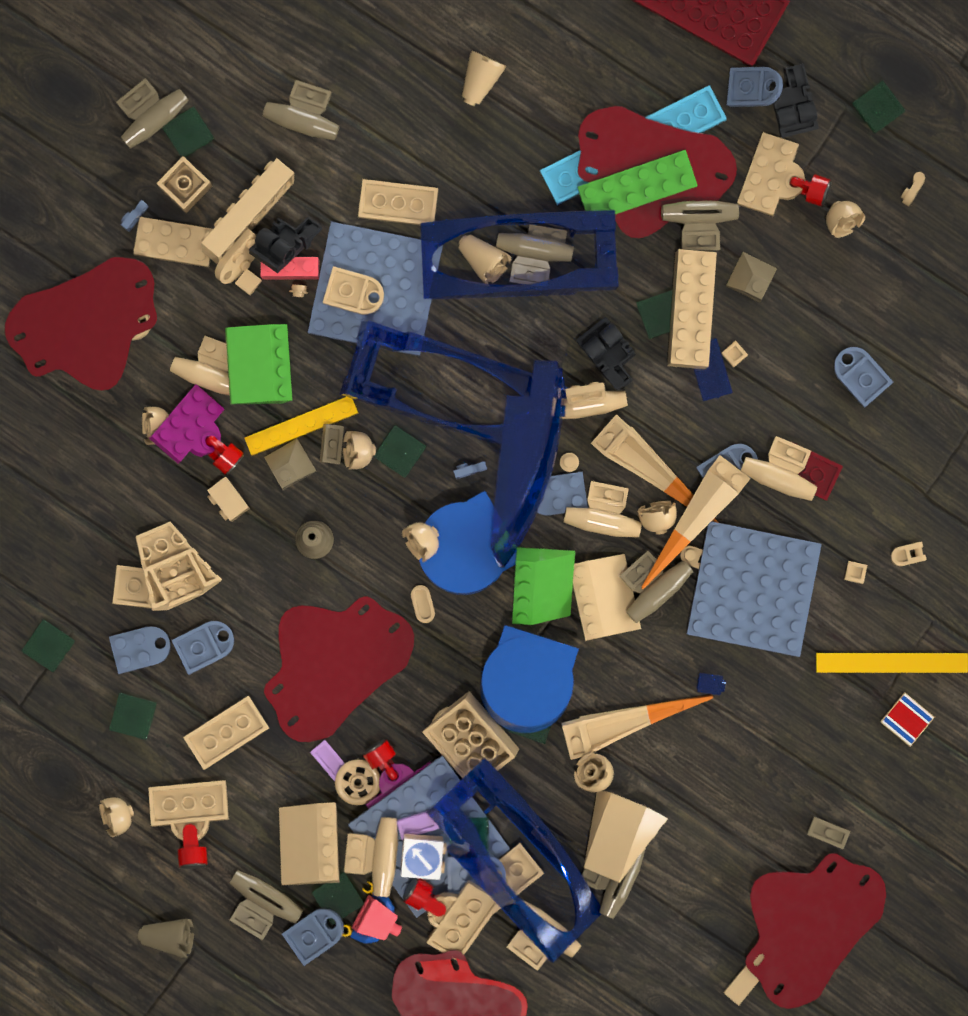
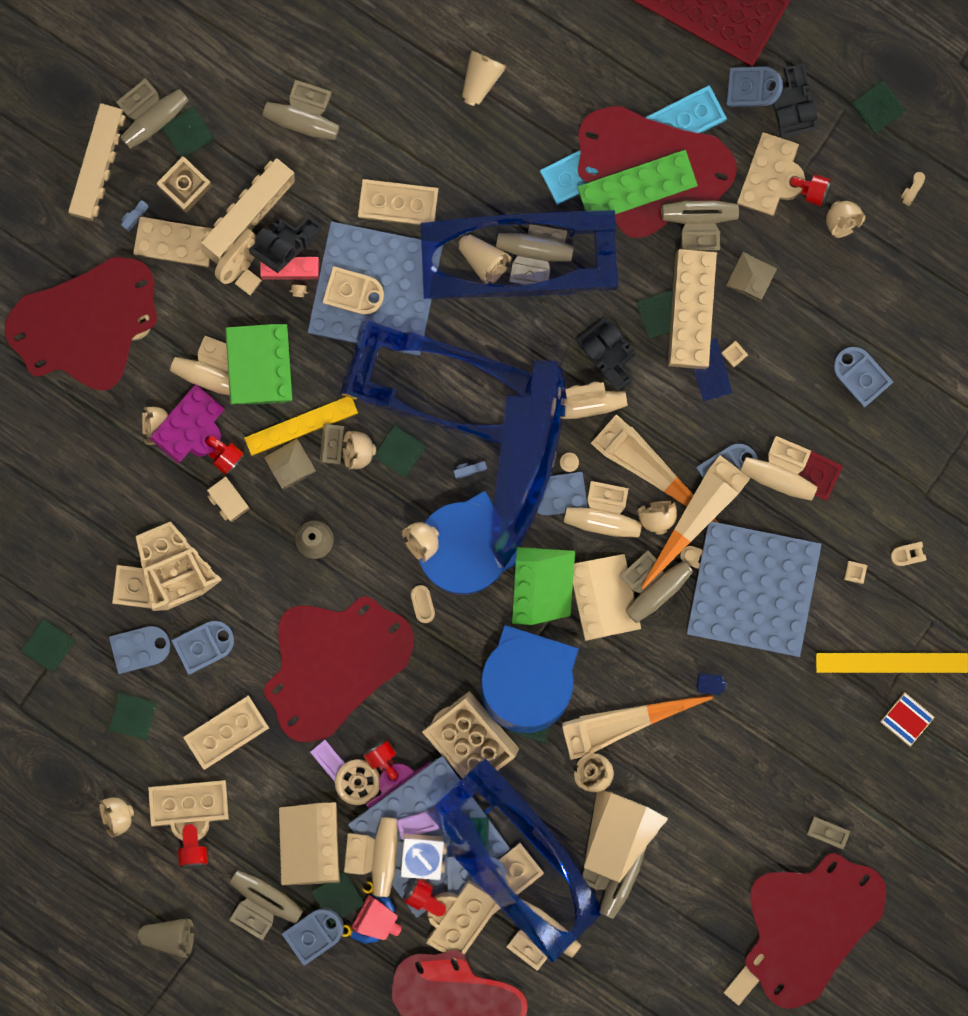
none -> tan brick [69,103,126,221]

